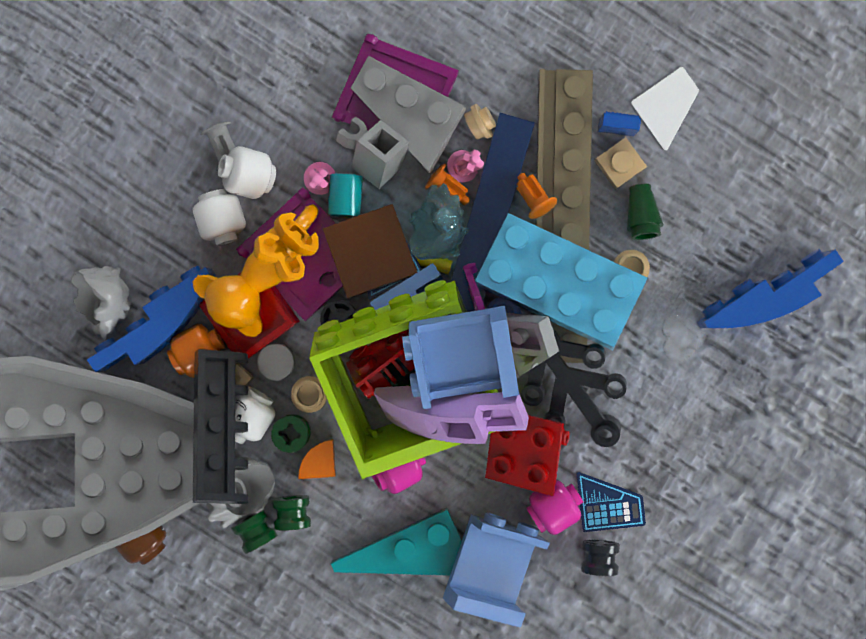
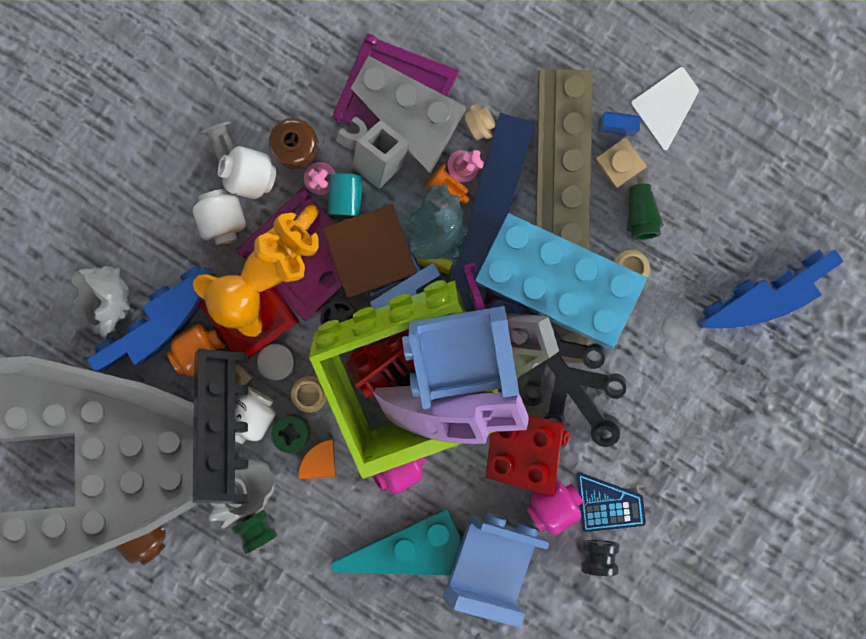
dark green wheel [272,495,311,531] -> none
orange piece [517,173,557,219] -> none
none -> reddish brown head [269,118,319,169]

